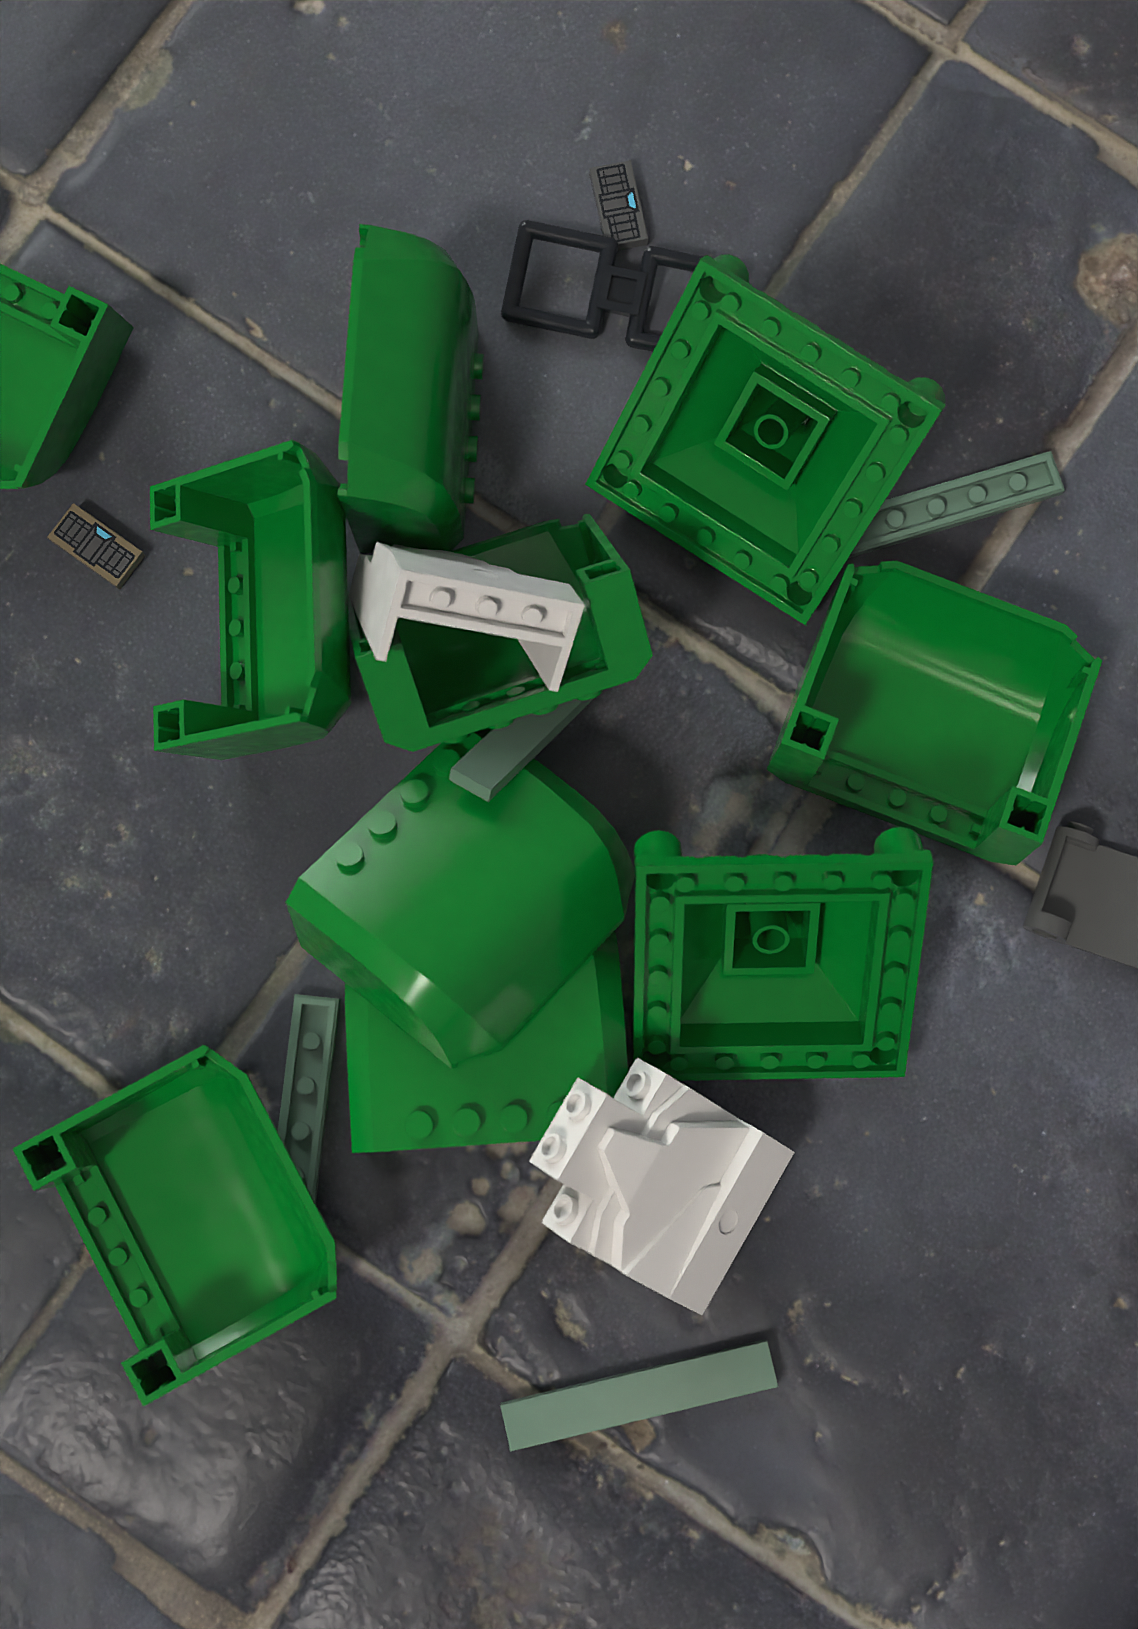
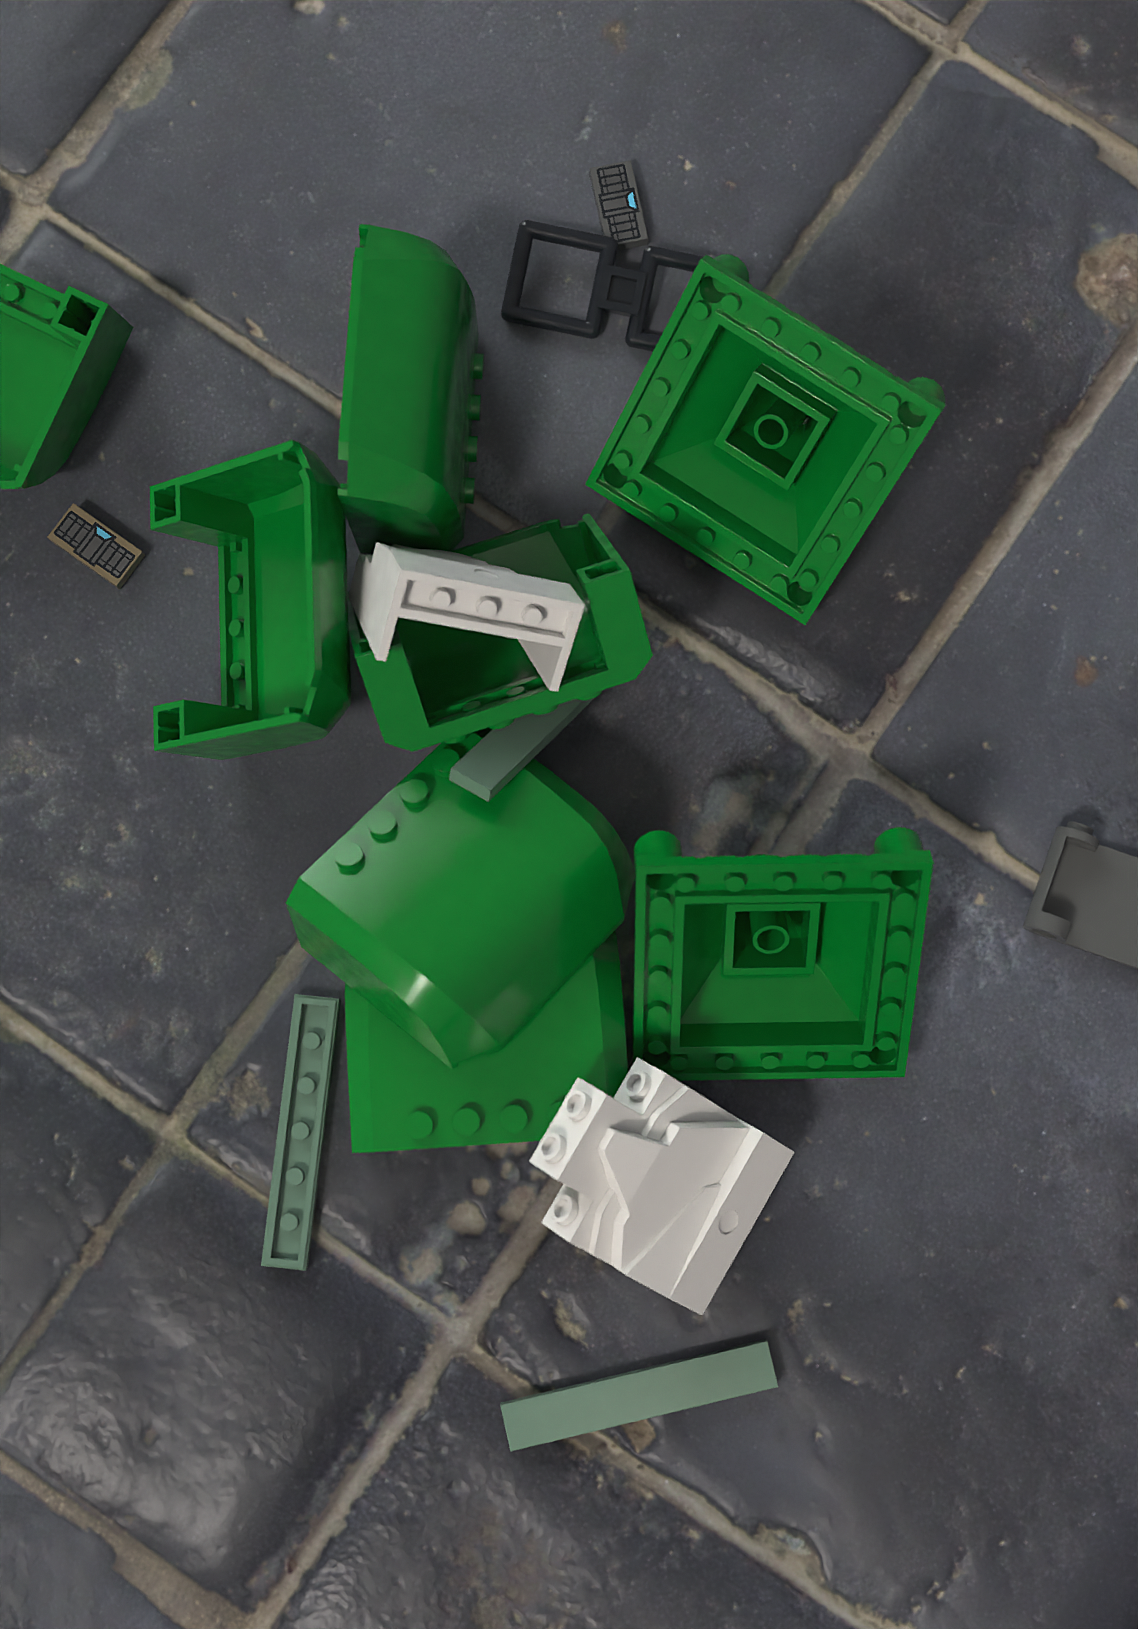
green slope [13,1045,337,1406] -> none
green slope [767,561,1102,866] -> none
sand green tile [848,451,1065,559] -> none

